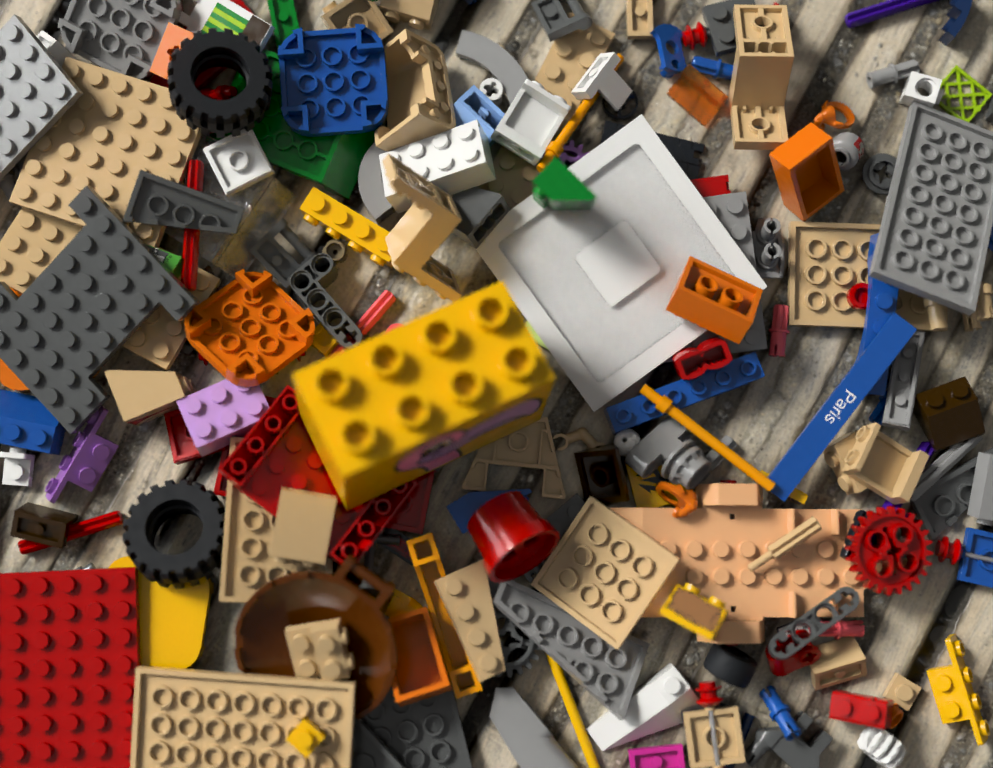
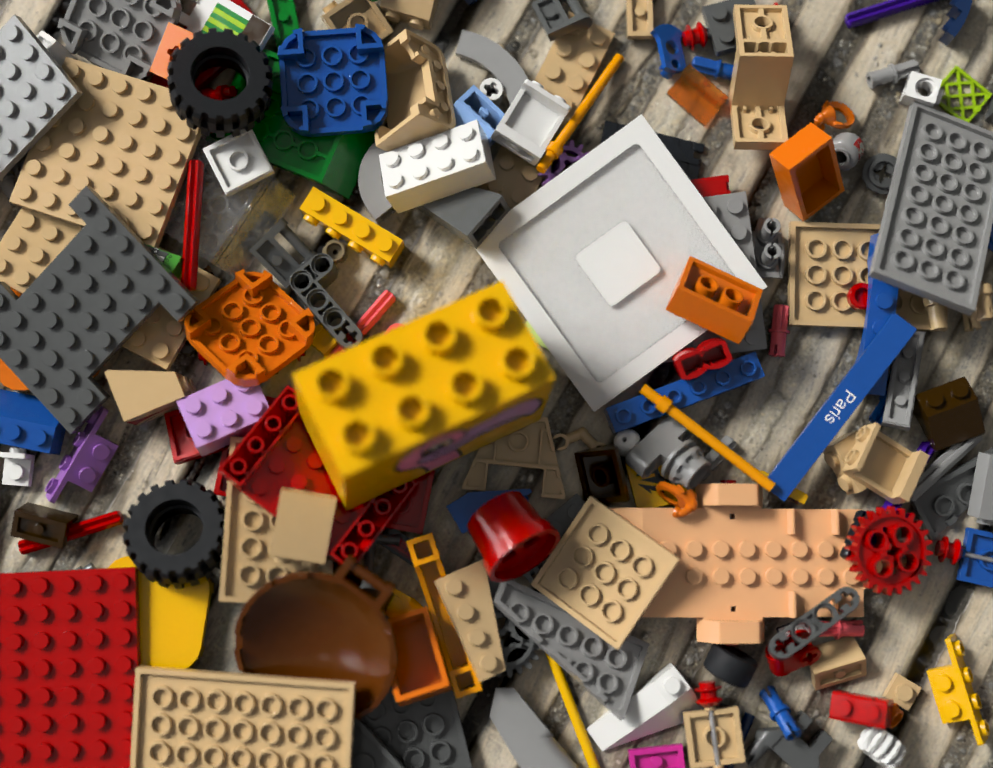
dark grey wing [123,170,246,234] -> none
tan plate [285,618,355,681] -> none
yellow plate [286,716,327,759] -> none
tan bracket [382,153,462,302] -> none
green slope [532,157,596,211] -> none
white piece [571,52,638,121] -> none
slope [659,583,729,641] -> none
tan axle [748,516,822,572] -> none

